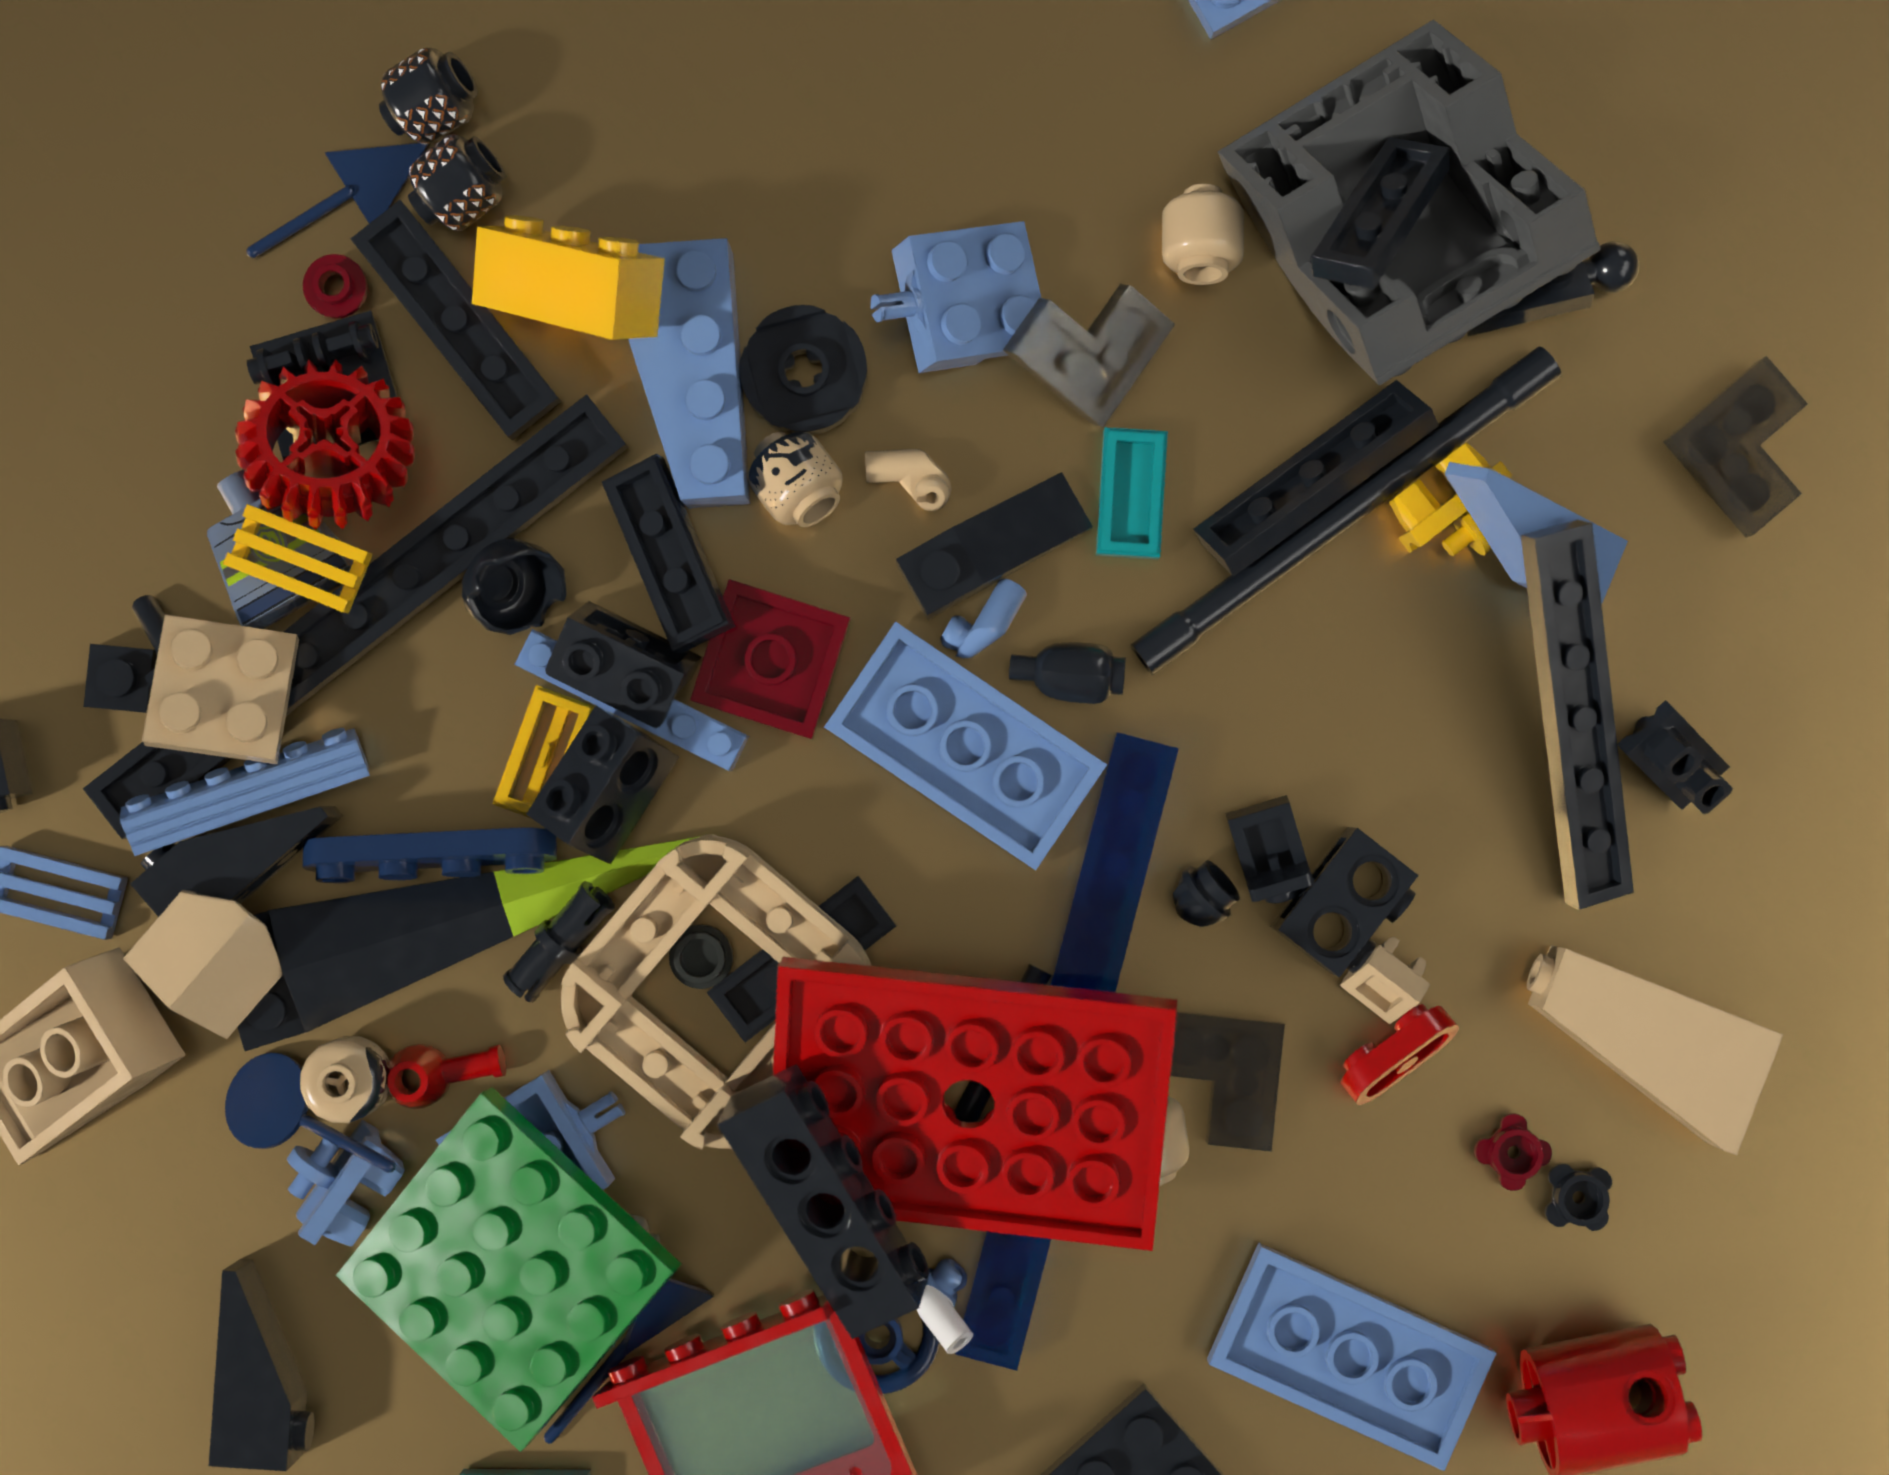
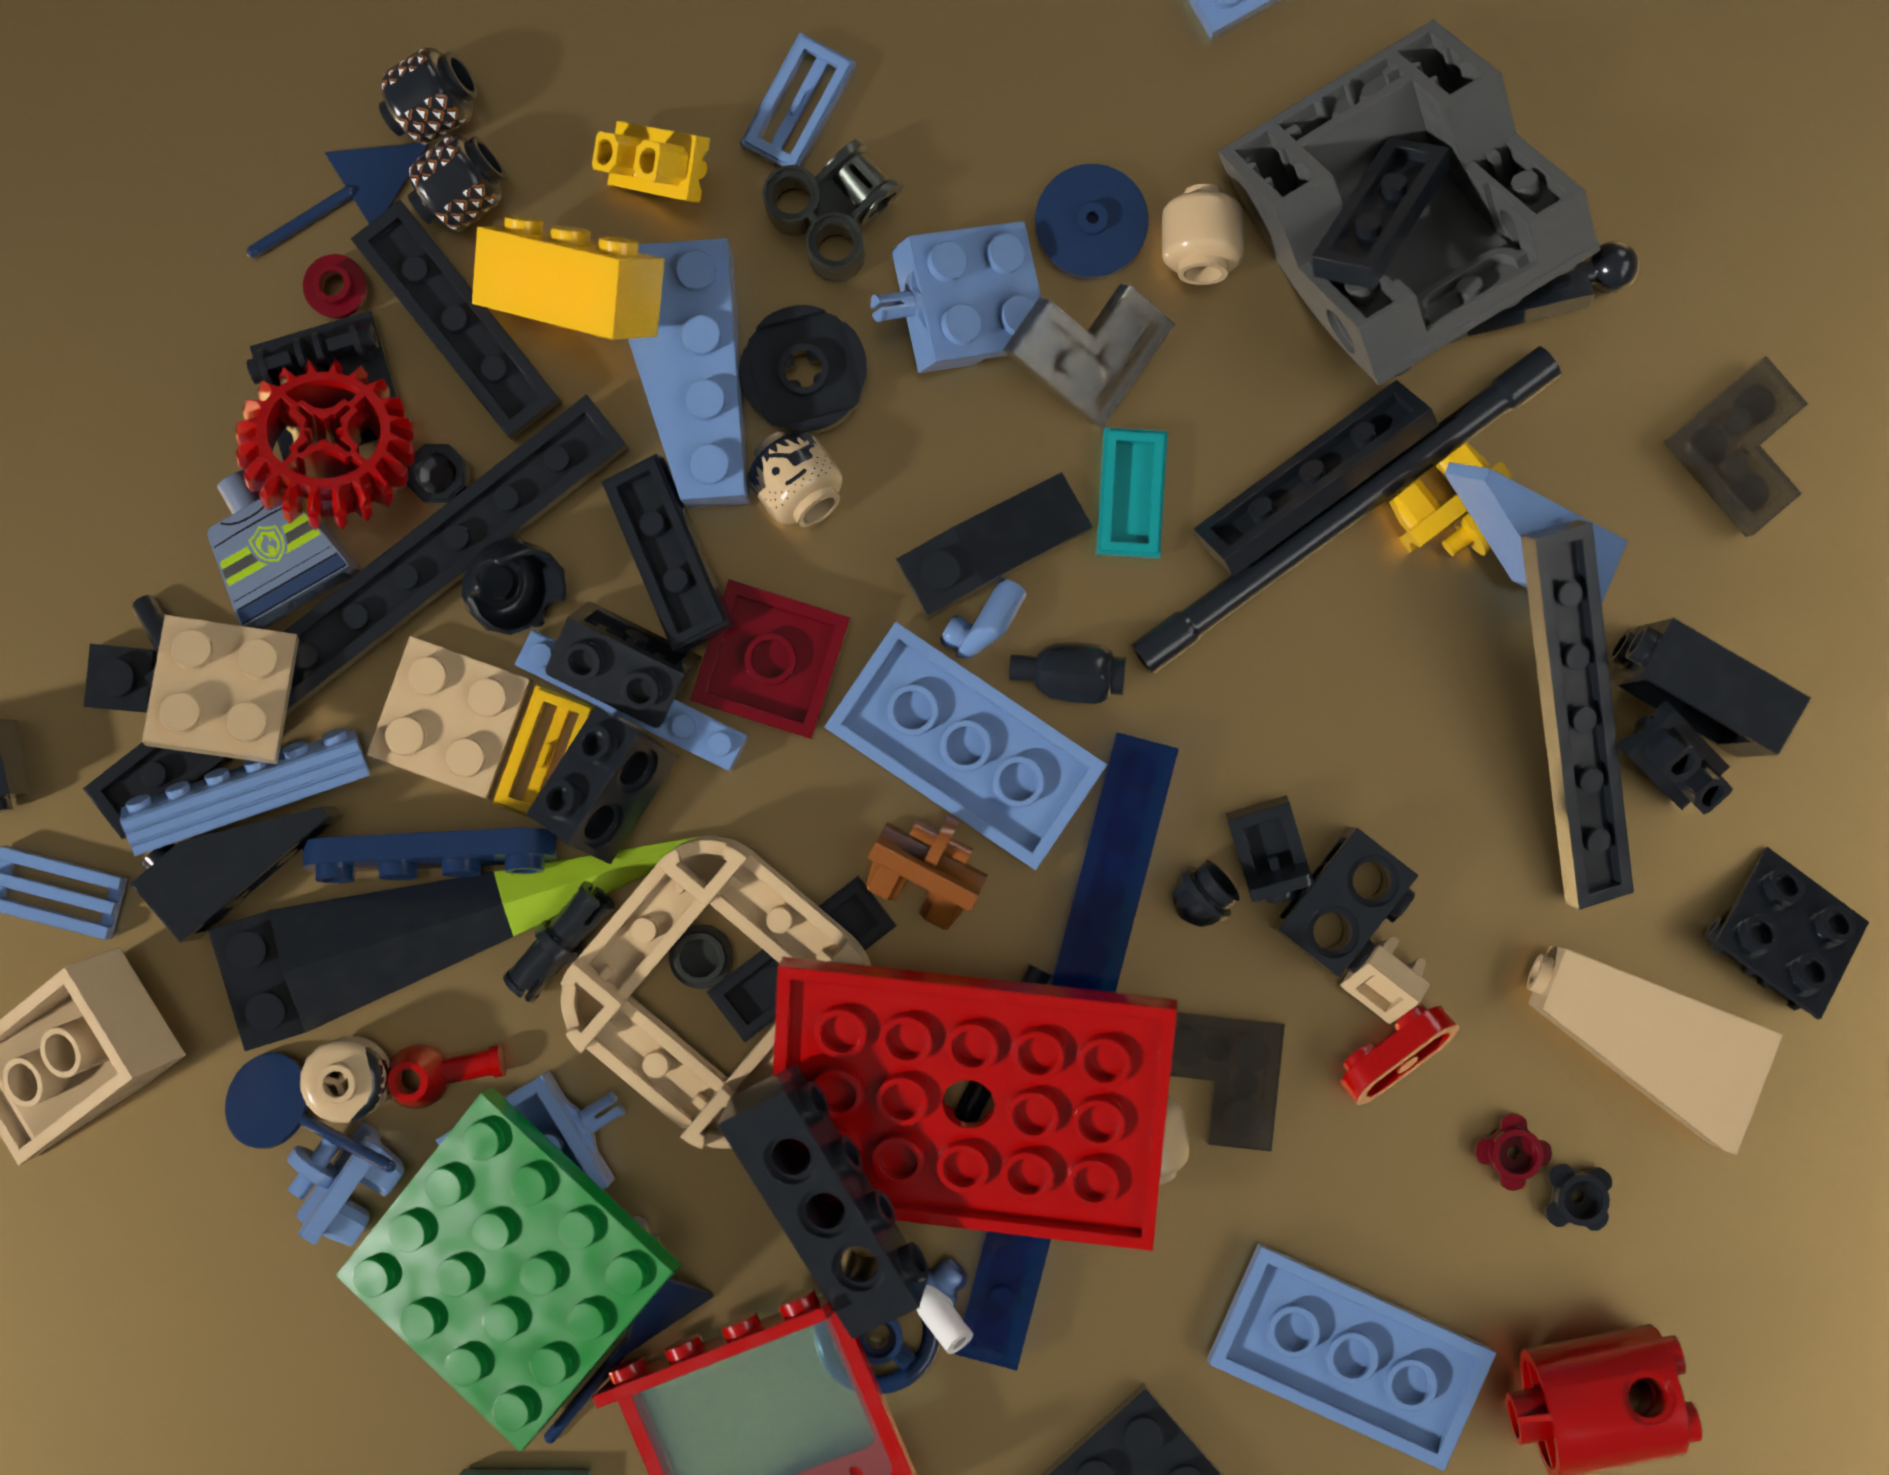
tan slope [123,890,283,1039] -> none
black slope [209,1259,315,1471] -> none
yellow tile [223,504,373,614] -> none
tan arm [865,449,952,511] -> none
none -> tan plate [366,636,533,799]
none -> black tile [406,444,471,505]
none -> yellow hips [592,121,710,203]
none -> medium blue tile [740,32,856,167]
none -> pearl dark grey piece [762,138,904,282]
none -> dark orange hips [866,815,988,930]
none -> dark blue piece [1035,164,1149,280]
none -> black window [1608,618,1811,757]
none -> black hinge [1704,847,1869,1020]

